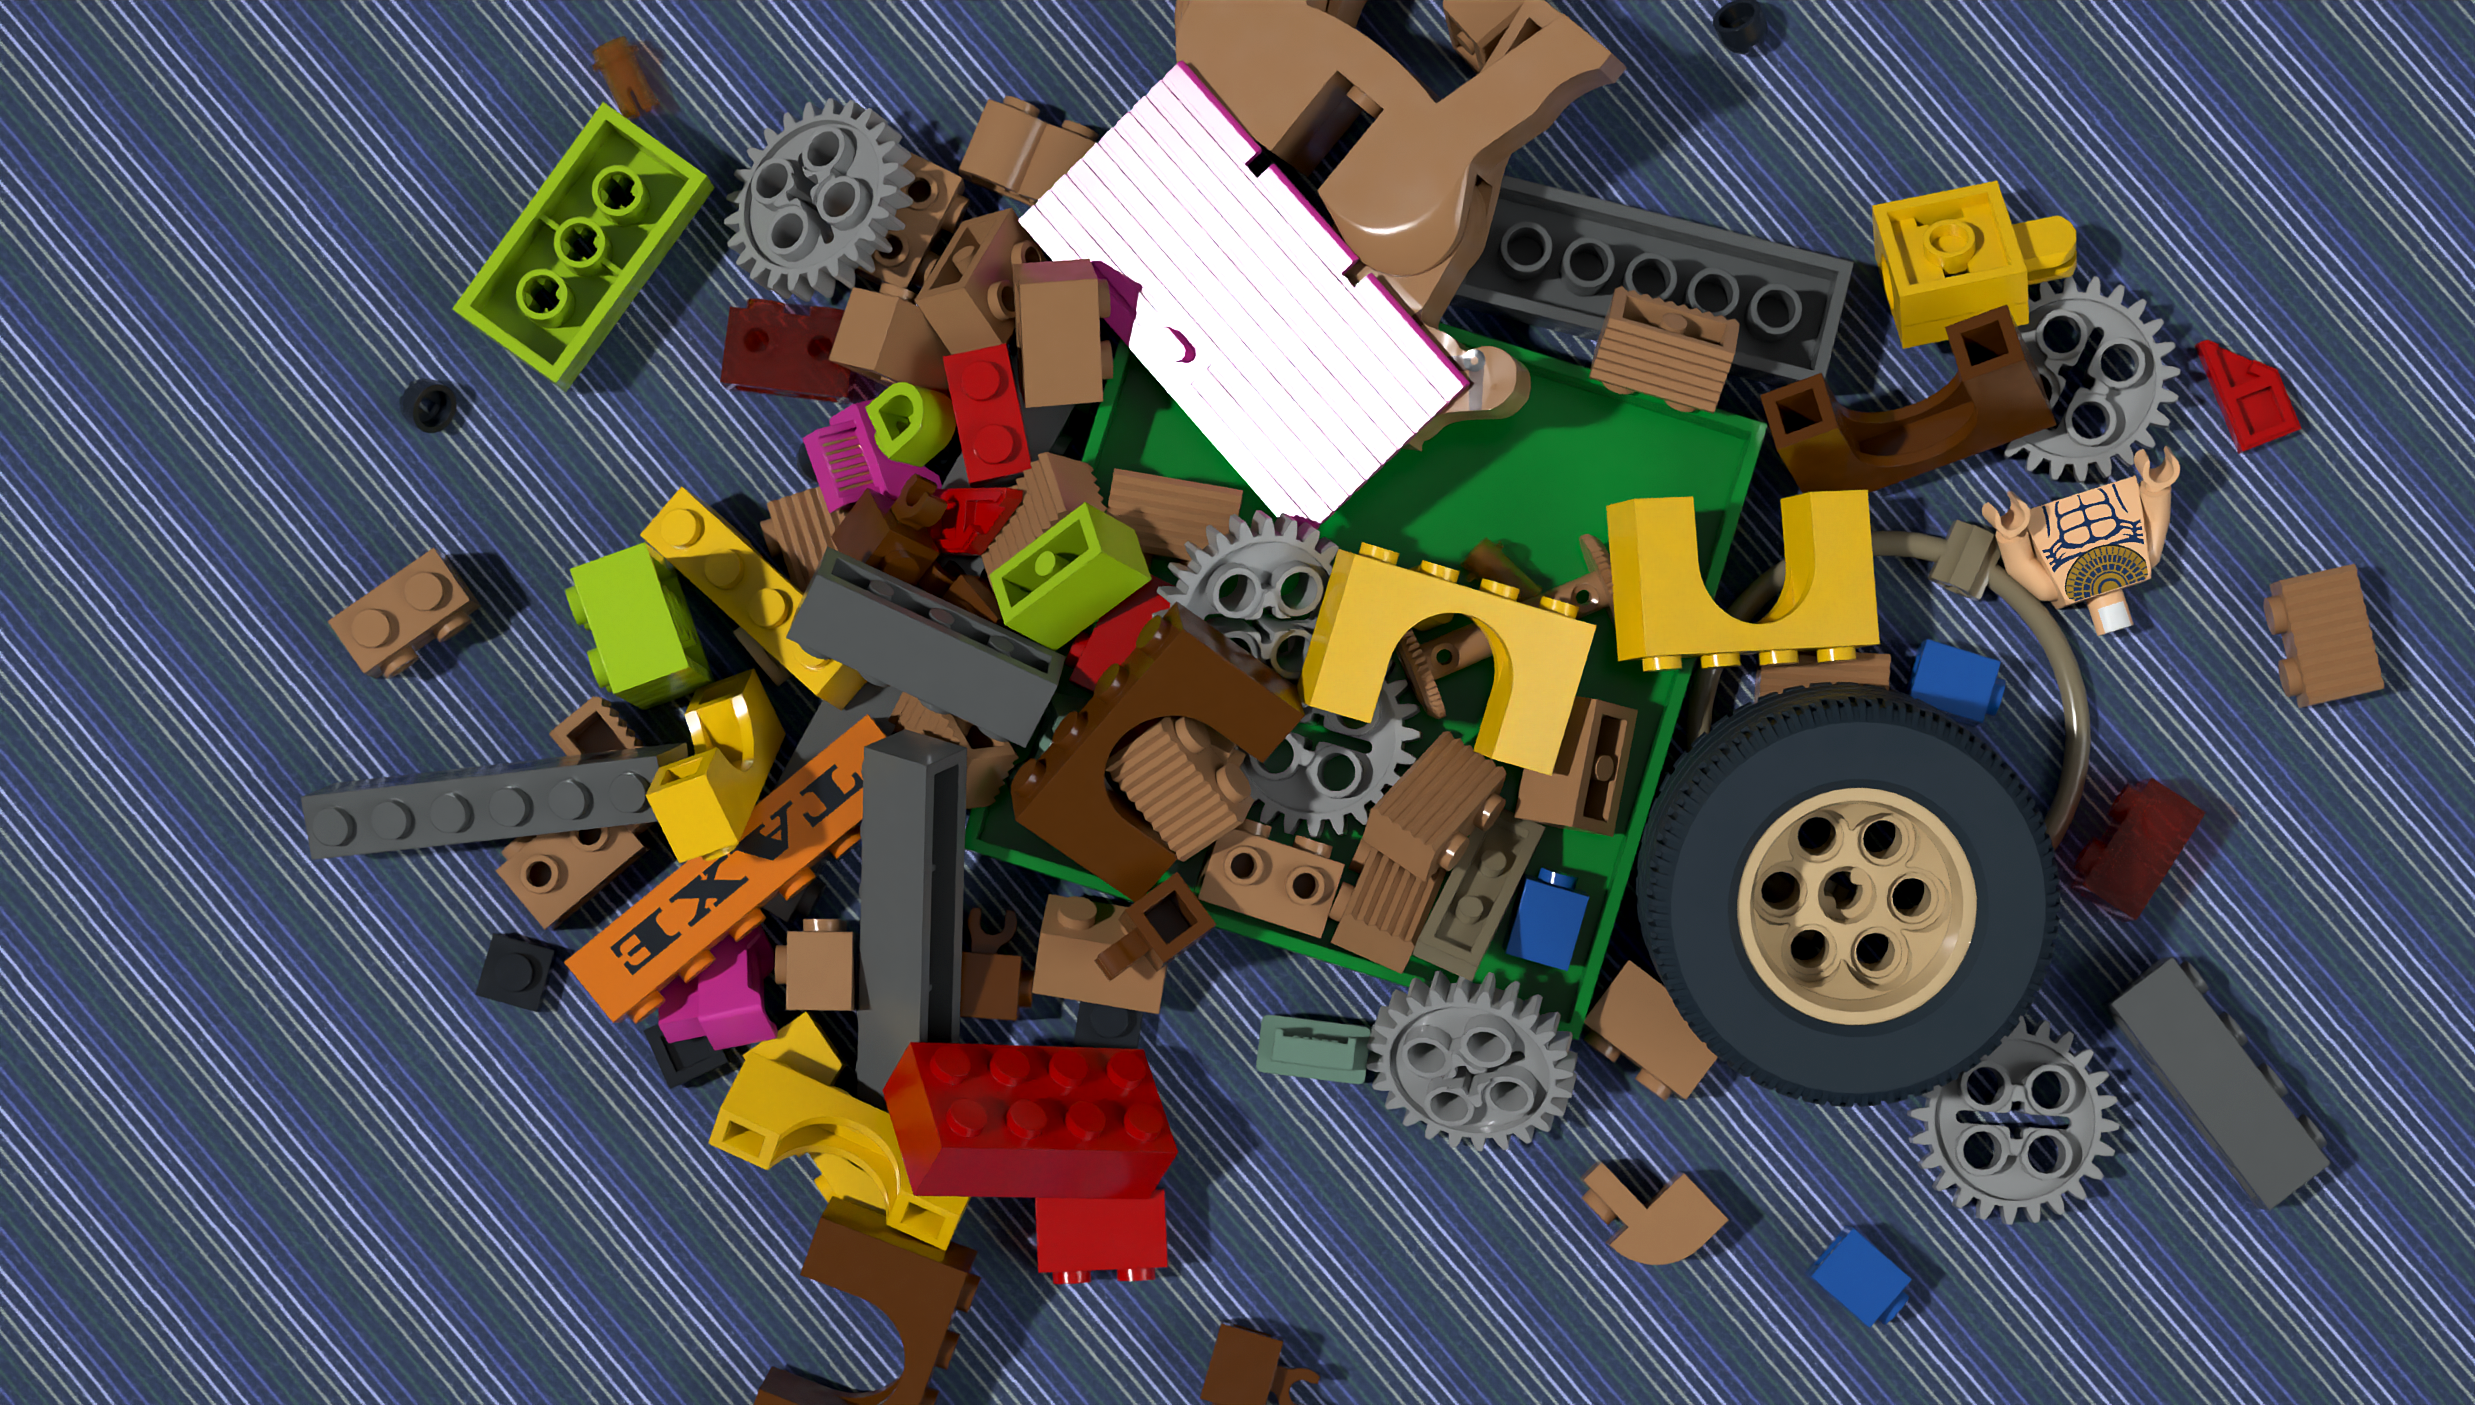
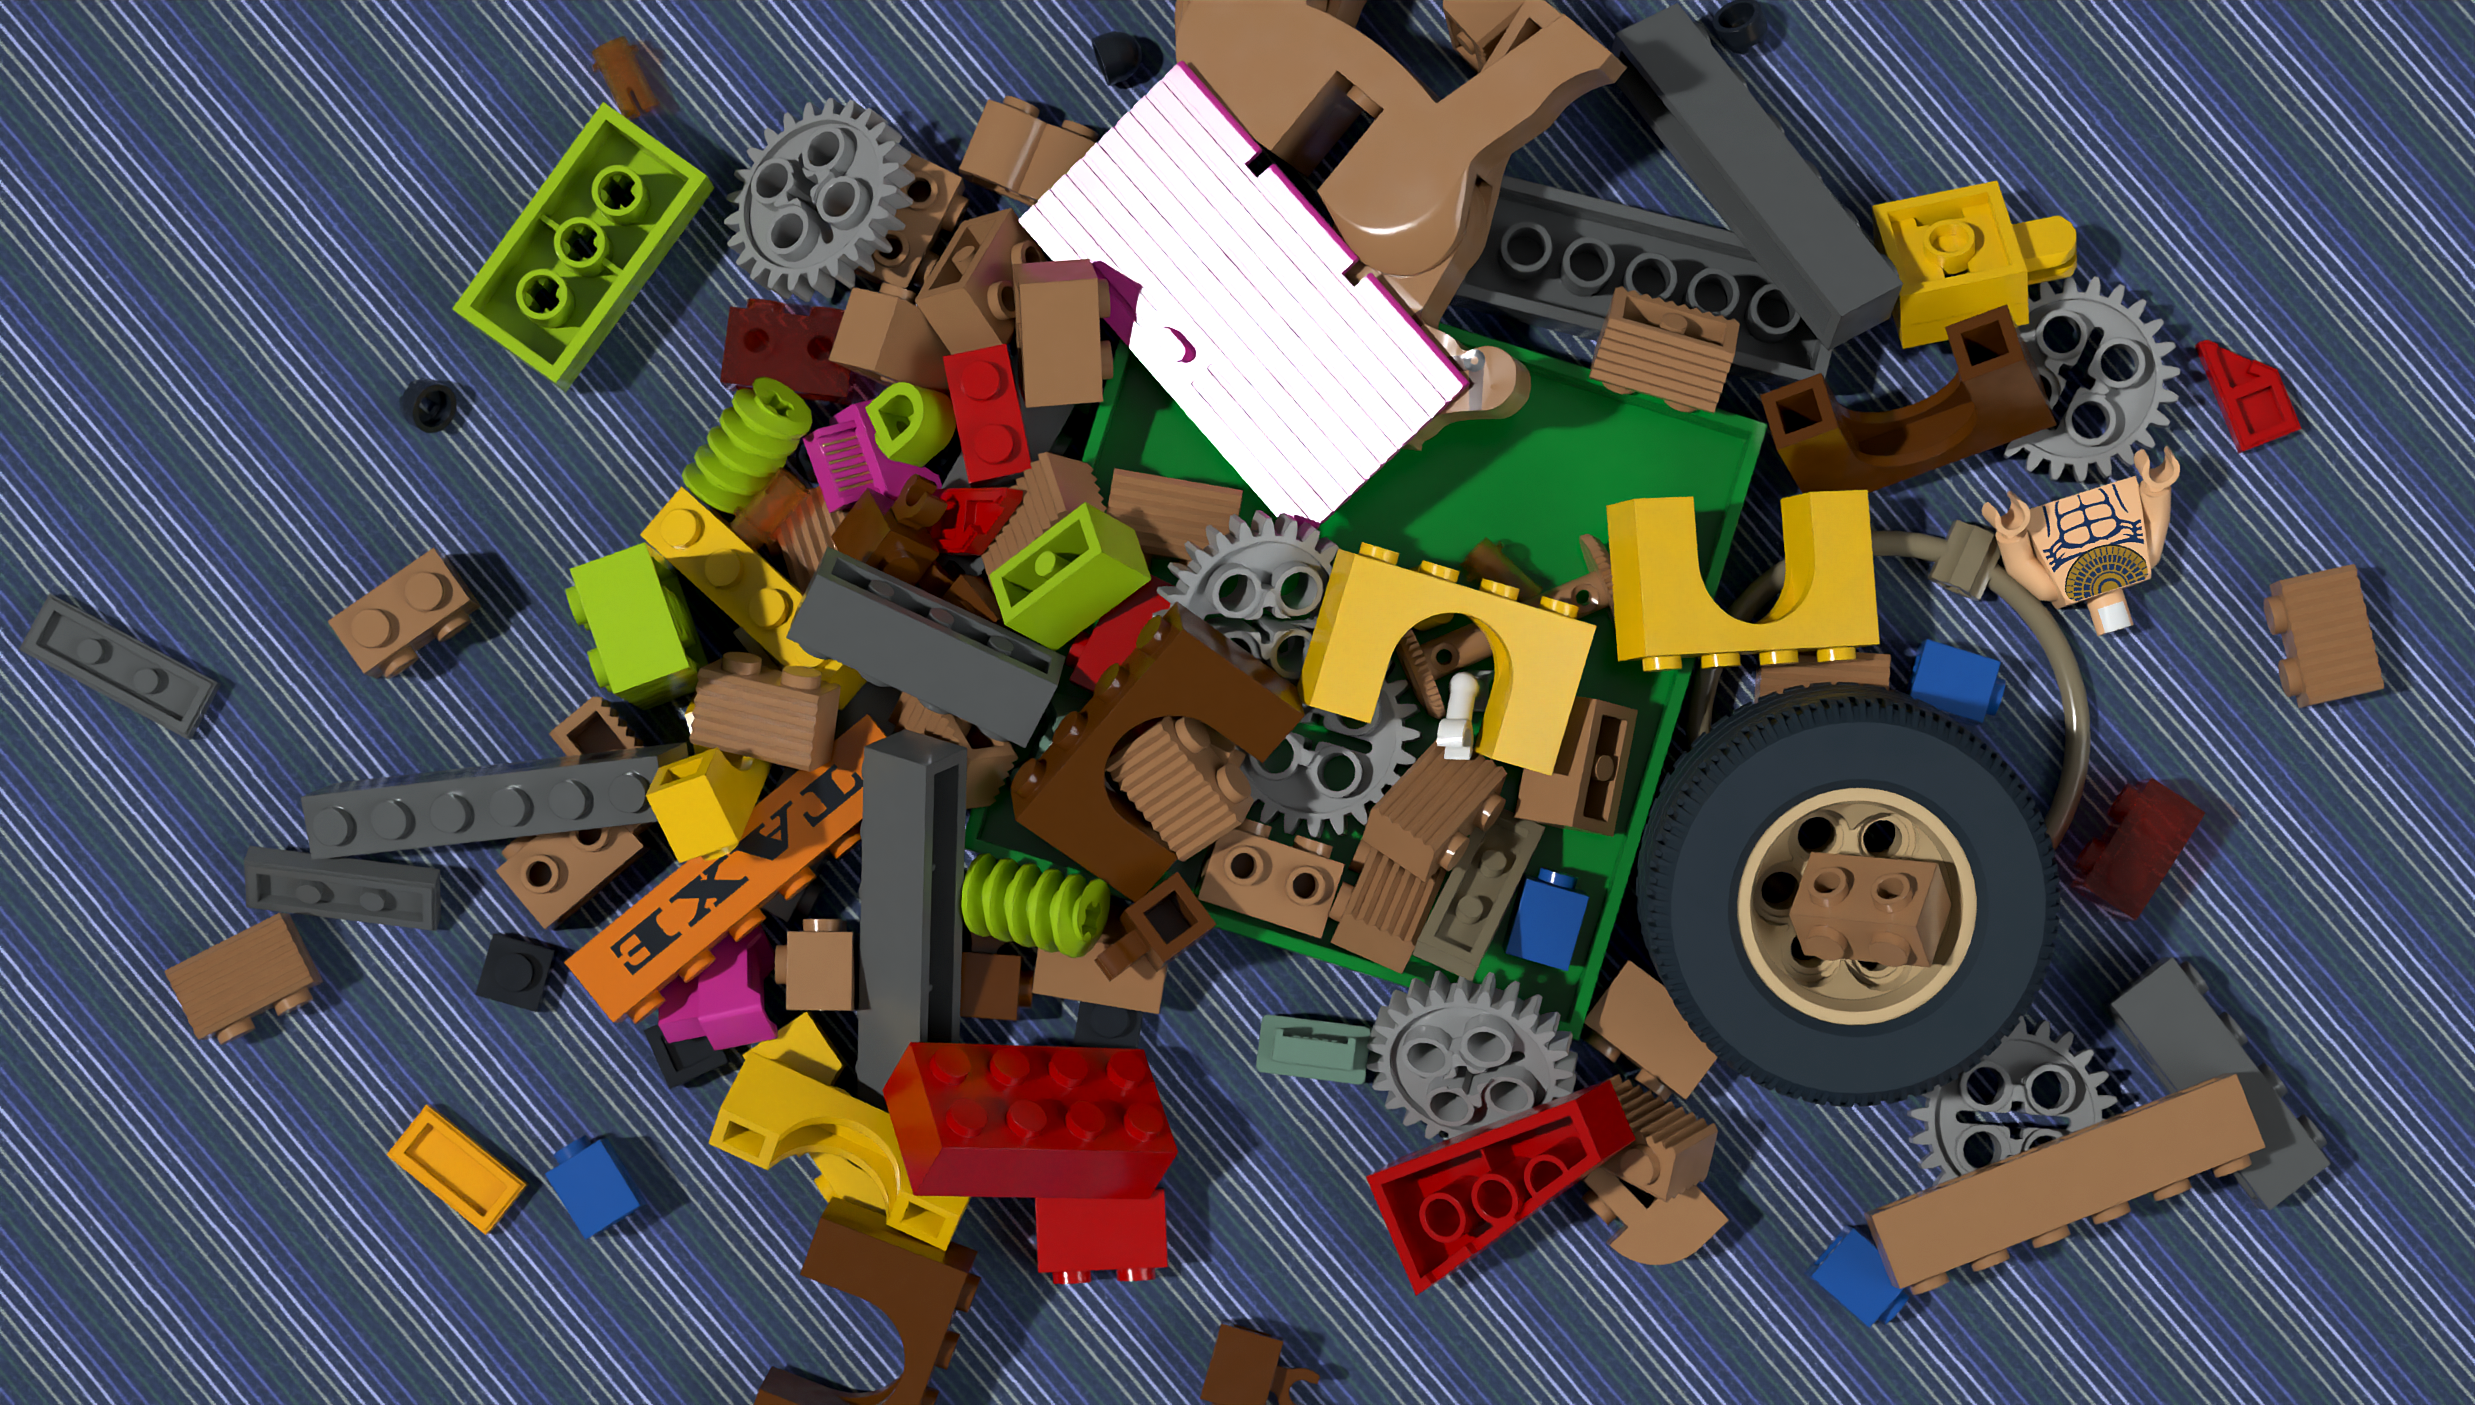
none -> dark grey tile [19,593,221,740]
none -> medium nougat brick [165,912,323,1045]
none -> dark grey tile [244,846,441,931]
none -> light orange tile [386,1104,529,1235]
none -> blue brick [545,1135,647,1240]
none -> lime piece [682,376,813,515]
none -> medium nougat brick [689,652,841,772]
none -> clear orange pin [729,467,811,550]
none -> lime piece [961,853,1111,958]
none -> black hinge [1091,31,1142,86]
none -> red wedge [1366,1079,1636,1296]
none -> white arm [1437,670,1495,760]
none -> medium nougat brick [1599,1074,1718,1203]
none -> dark grey brick [1611,3,1903,351]
none -> medium nougat brick [1789,852,1952,967]
none -> medium nougat brick [1864,1073,2265,1295]

